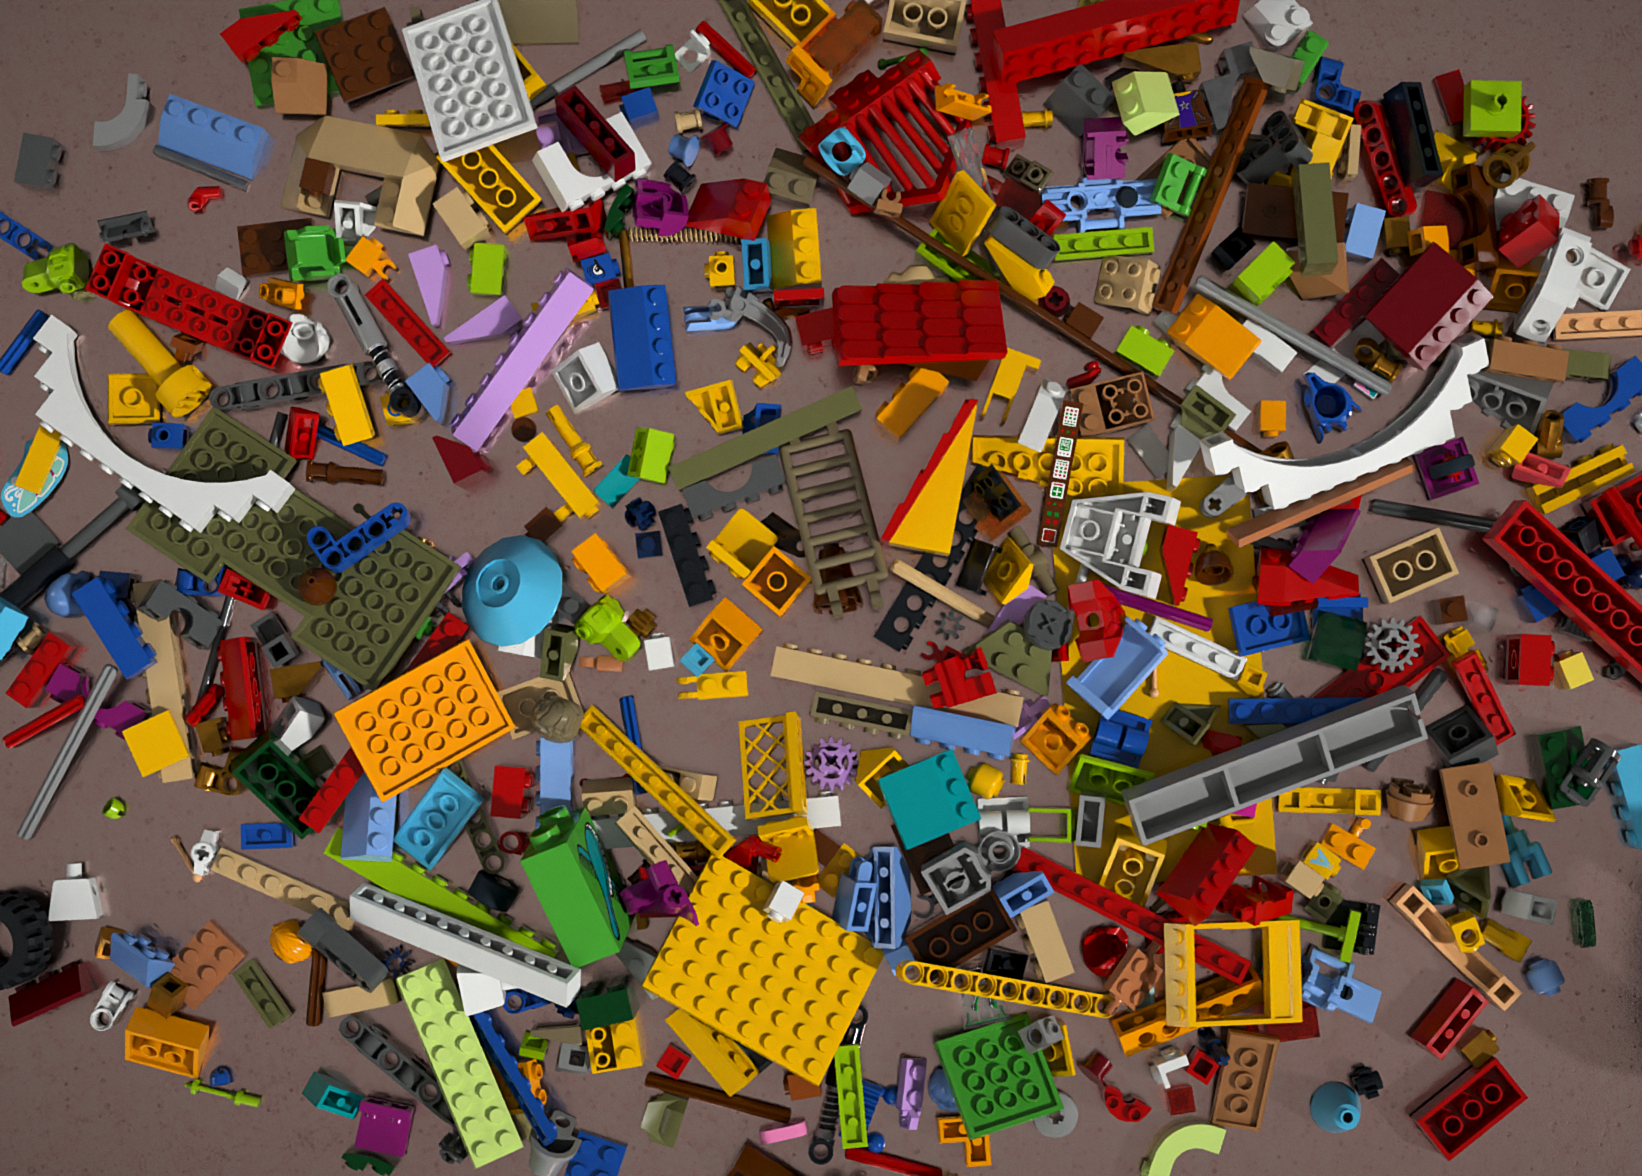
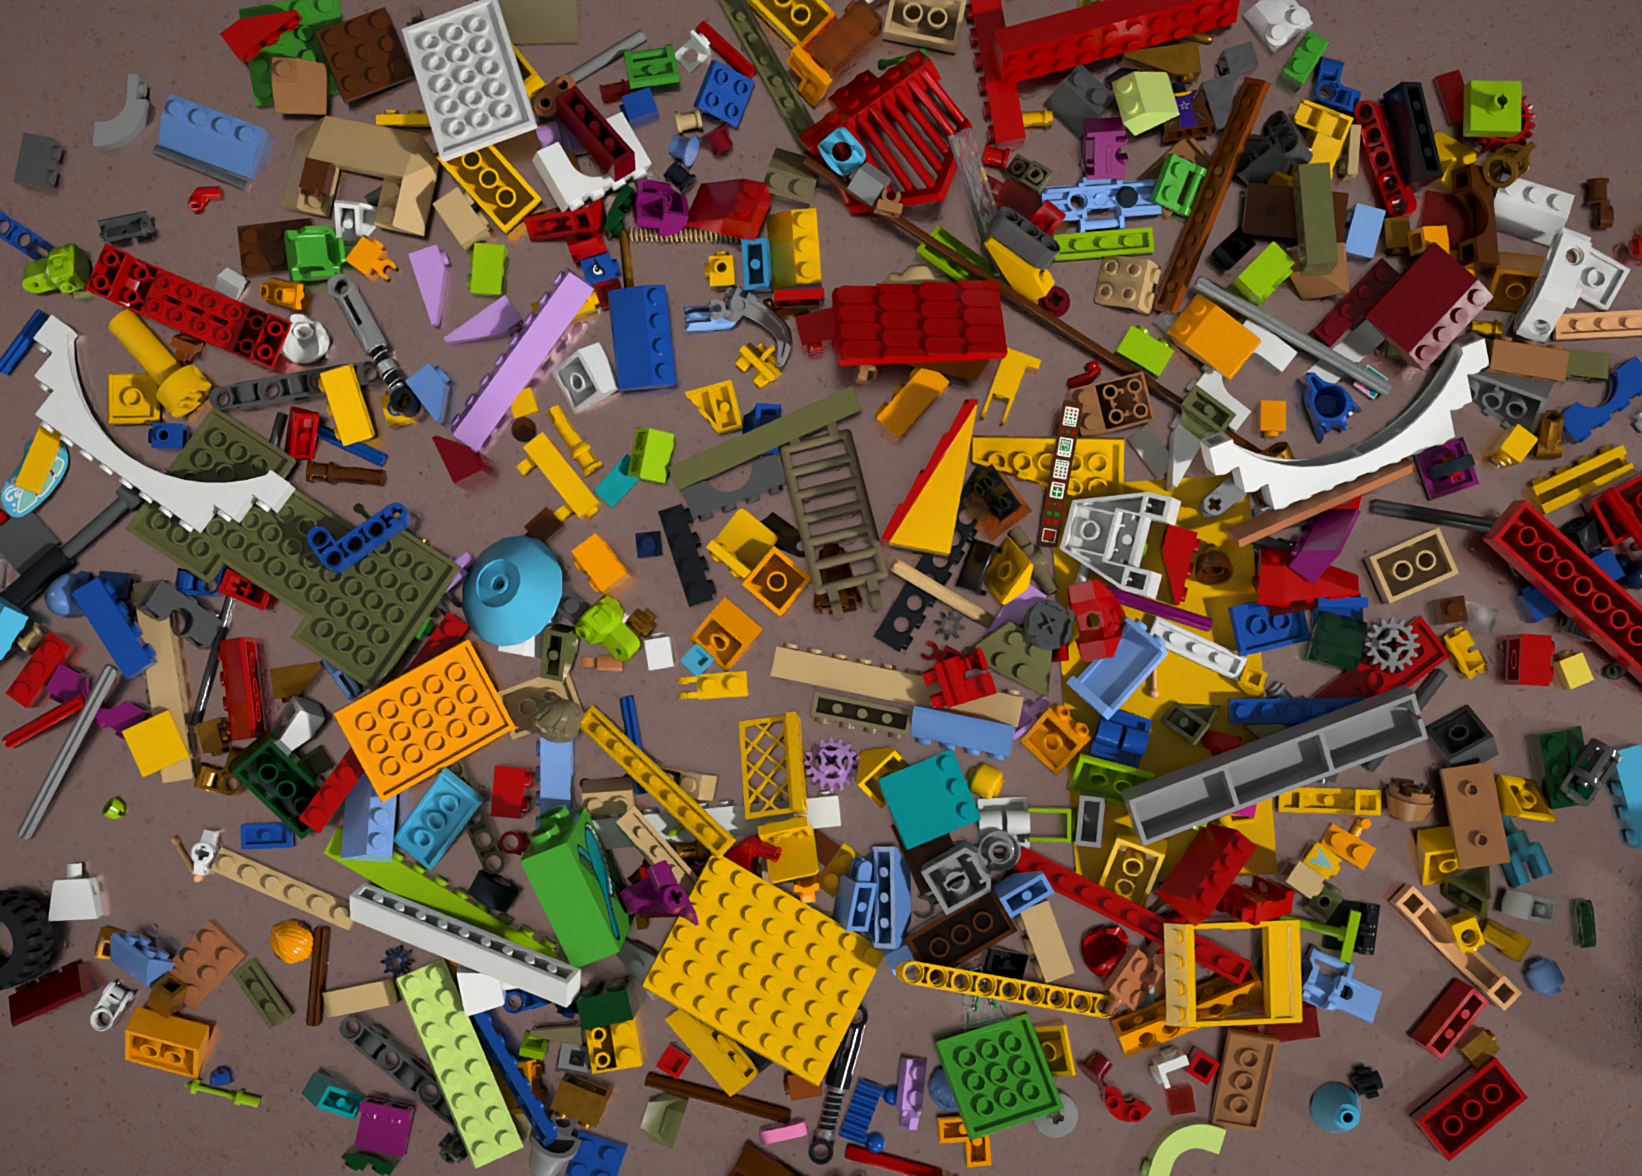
red axle [184,683,224,727] -> none
dark grey brick [250,611,299,669] -> none
dark grey beam [297,907,389,993] -> none
reddish brown helmet [298,567,337,606] -> none
red plate [365,278,451,367] -> none
dark blue gear [625,497,655,530] -> none
white brick [762,880,804,923] -> none
lime plate [834,1043,868,1149] -> none
yellow plate [930,170,996,256] -> none
light orange hinge [935,83,992,121] -> none
yellow pin [1010,753,1030,785] -> none
white slope [1018,379,1067,453] -> none
light grey brick [1018,1015,1064,1055] -> none
reddish brown brick [1063,302,1104,339] -> none
dark blue axle [1199,1027,1230,1066] -> none
dark tan slope [1249,46,1305,93] -> none
pearl gold connector [1354,338,1403,383] -> none
medium azure plate [1420,879,1454,905] -> none
red tile [1450,649,1516,746] -> none
red brick [1498,194,1560,269] -> none
coral slope [1512,452,1571,488] -> none
none -> nougat plate [534,75,576,119]
none -> pearl gold brick [550,1073,612,1129]

